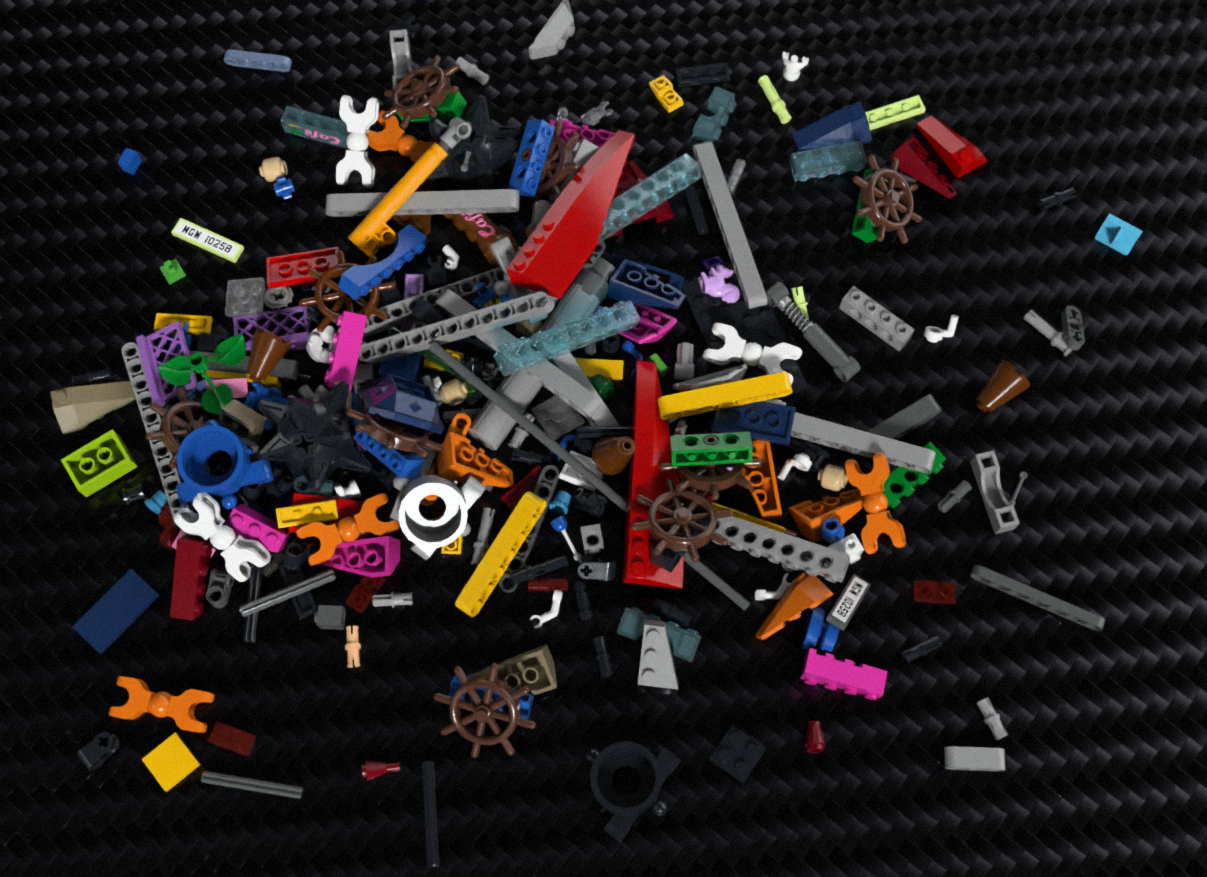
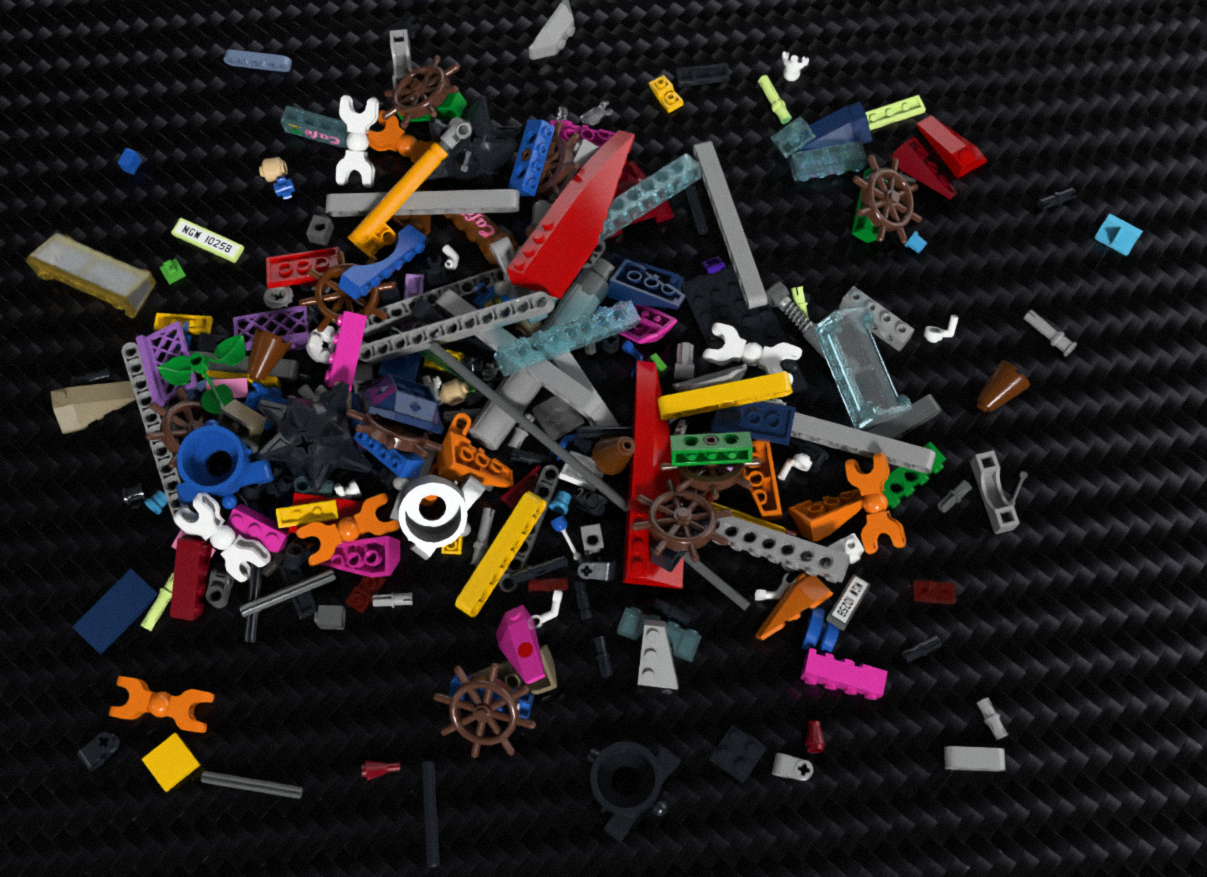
lime brick [61,429,138,497] -> none
clear red slope [159,505,177,550] -> none
clear red slope [208,722,256,757] -> none
clear plate [225,277,265,317] -> none
light nougat pin [345,625,361,668] -> none
light grey pin [455,57,489,85] -> none
yellow tile [574,358,624,380] -> none
dark green head [589,374,615,402] -> none
clear light blue arch [693,86,736,143] -> none
lavender animal [698,265,740,303] -> none
clear piece [727,159,746,195] -> none
tan head [818,464,848,492] -> none
blue rock [821,518,845,543] -> none
dark grey beam [970,565,1105,631] -> none
dark grey beam [1061,306,1085,350] -> none
none -> windscreen [26,233,156,319]
none -> yellowish green pin [140,573,174,631]
none -> dark grey brick [306,215,334,246]
none -> dark pink wedge [496,605,546,685]
none -> clear light blue brick [771,117,815,158]
none -> light grey piece [772,753,813,781]
none -> windscreen [813,306,913,430]
none -> dark azure piece [904,231,927,253]

